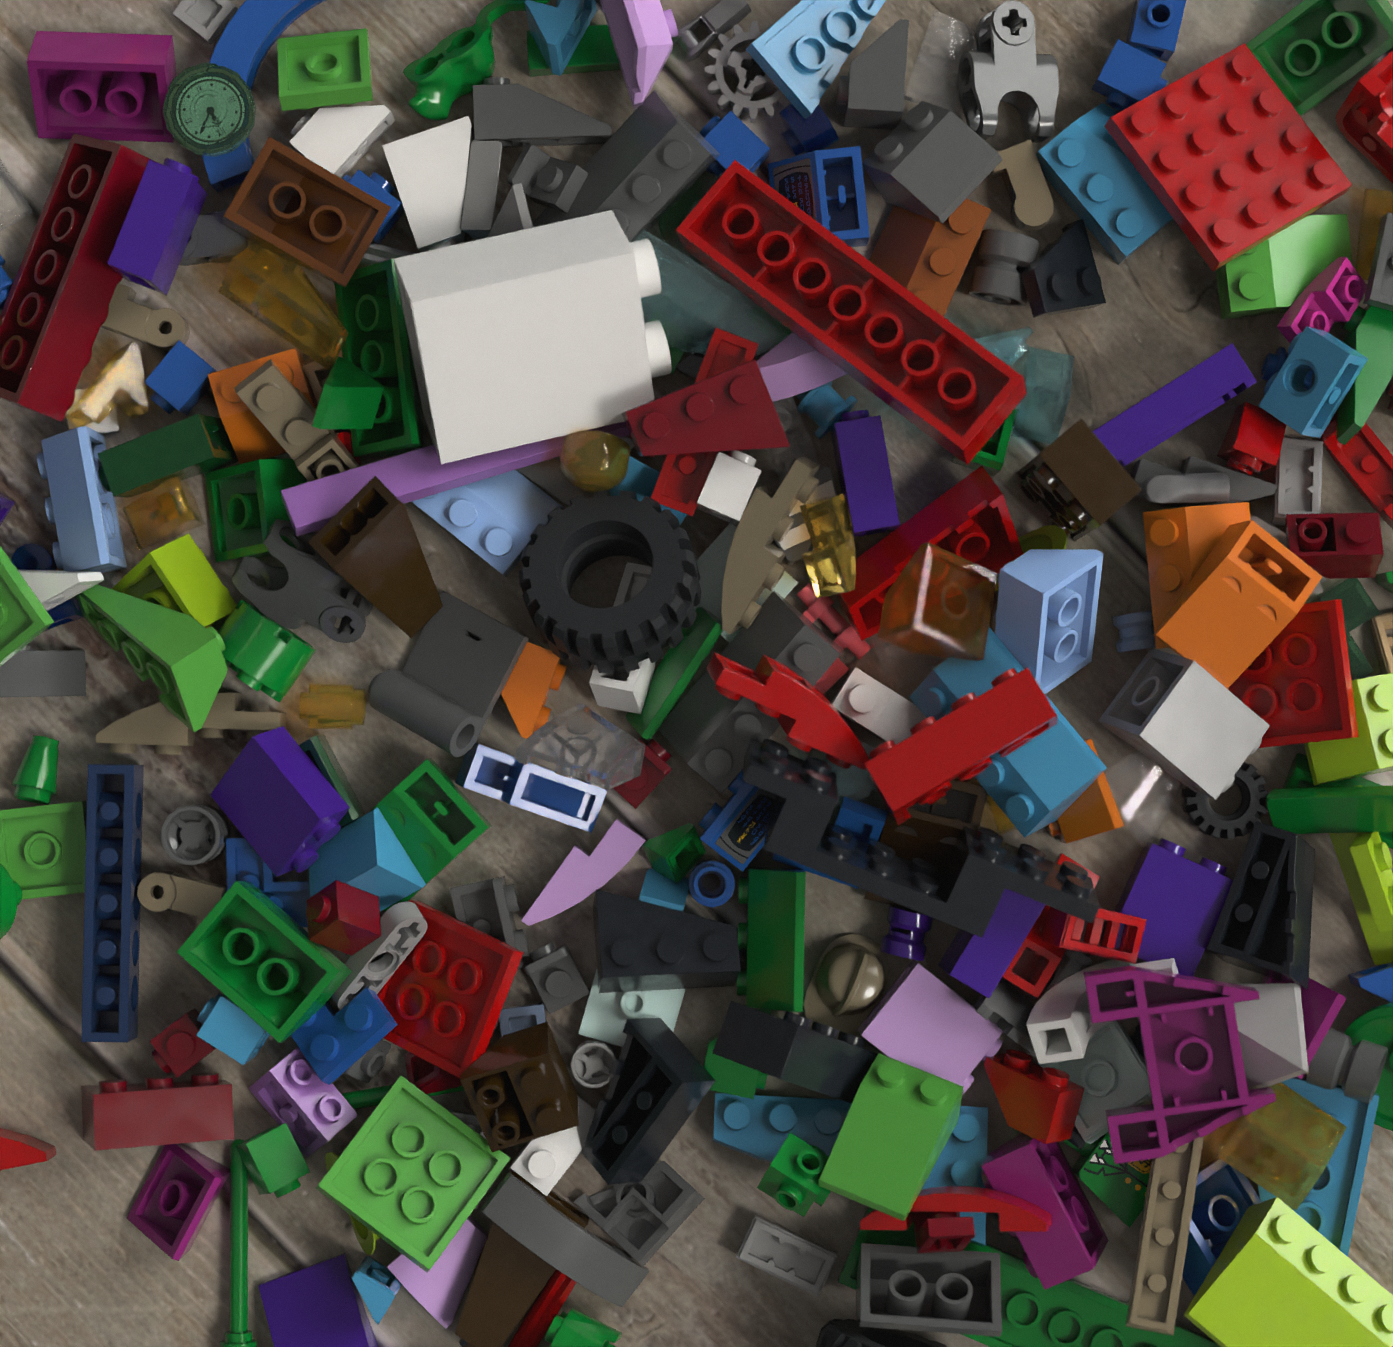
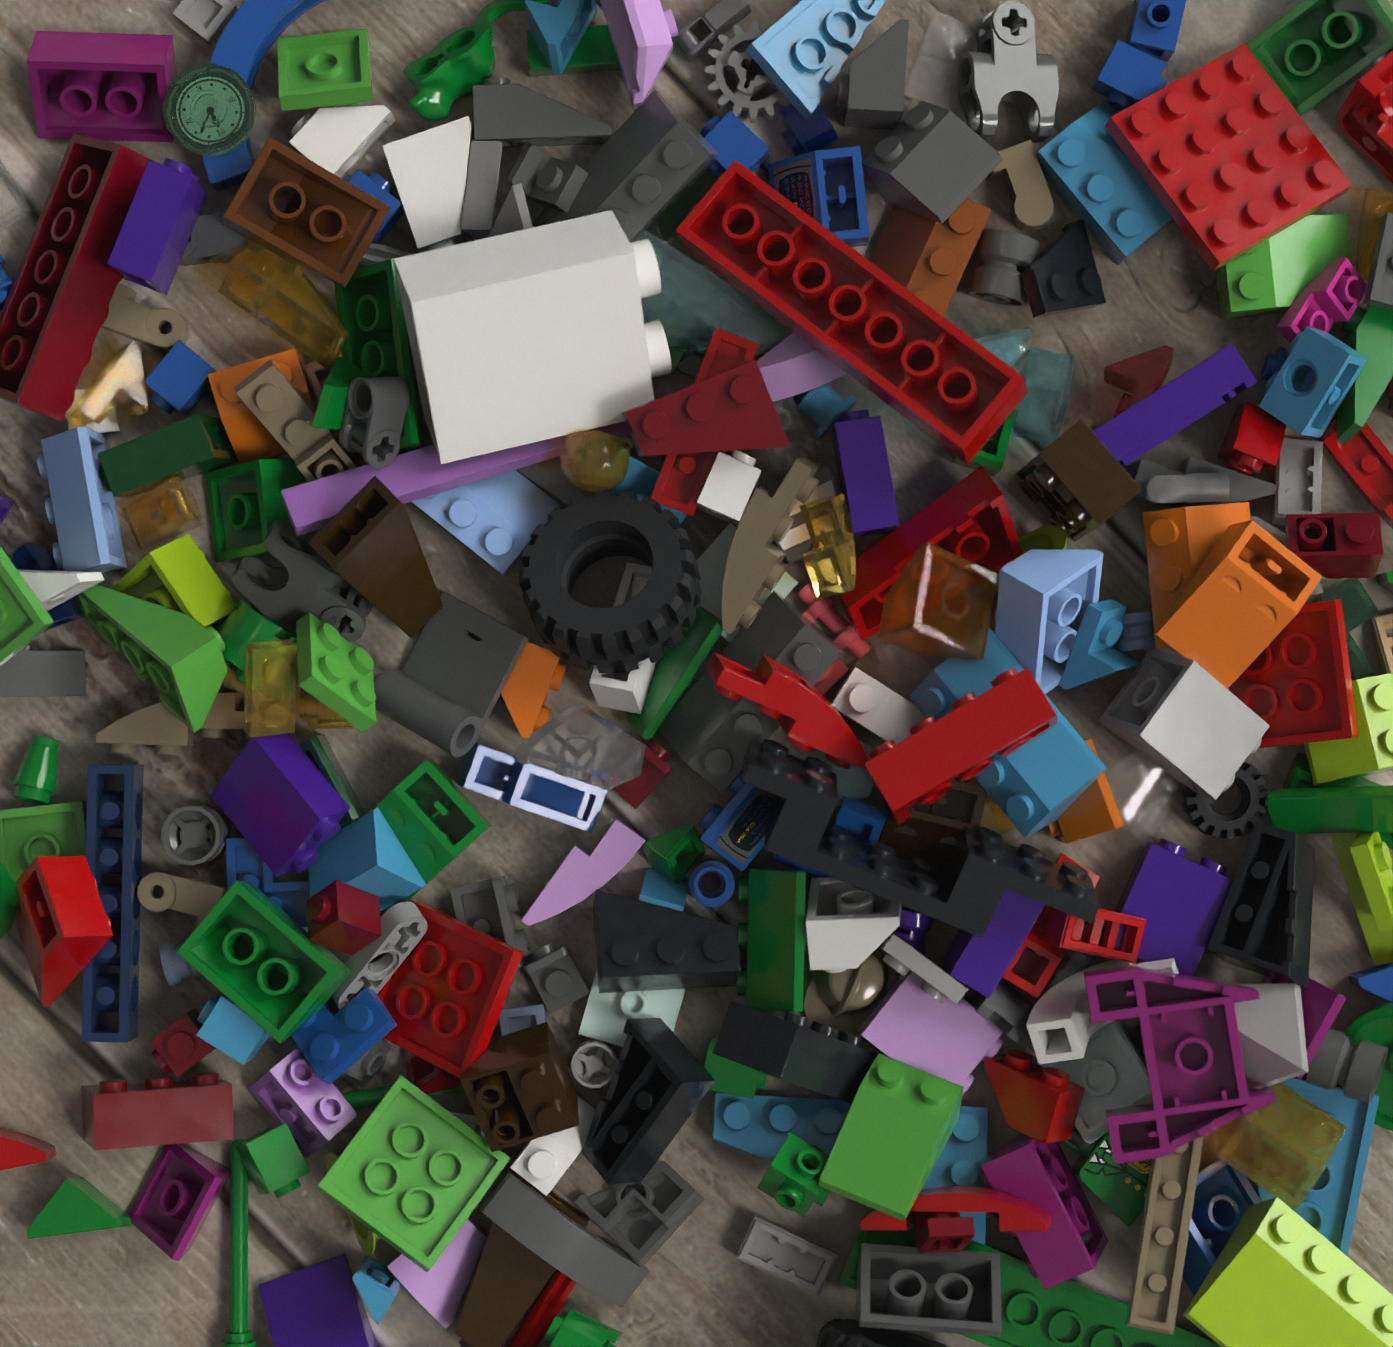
none -> red slope [16,856,113,1007]
none -> green slope [27,1177,131,1239]
none -> sand blue wheel [159,936,205,987]
none -> clear yellow plate [244,639,297,737]
none -> bright green plate [296,612,376,732]
none -> dark grey piece [339,375,410,469]
none -> white slope [806,877,901,973]
none -> light grey plate [880,933,968,1004]
none -> dark azure slope [1059,599,1140,690]
none -> clear red slope [1104,345,1174,417]

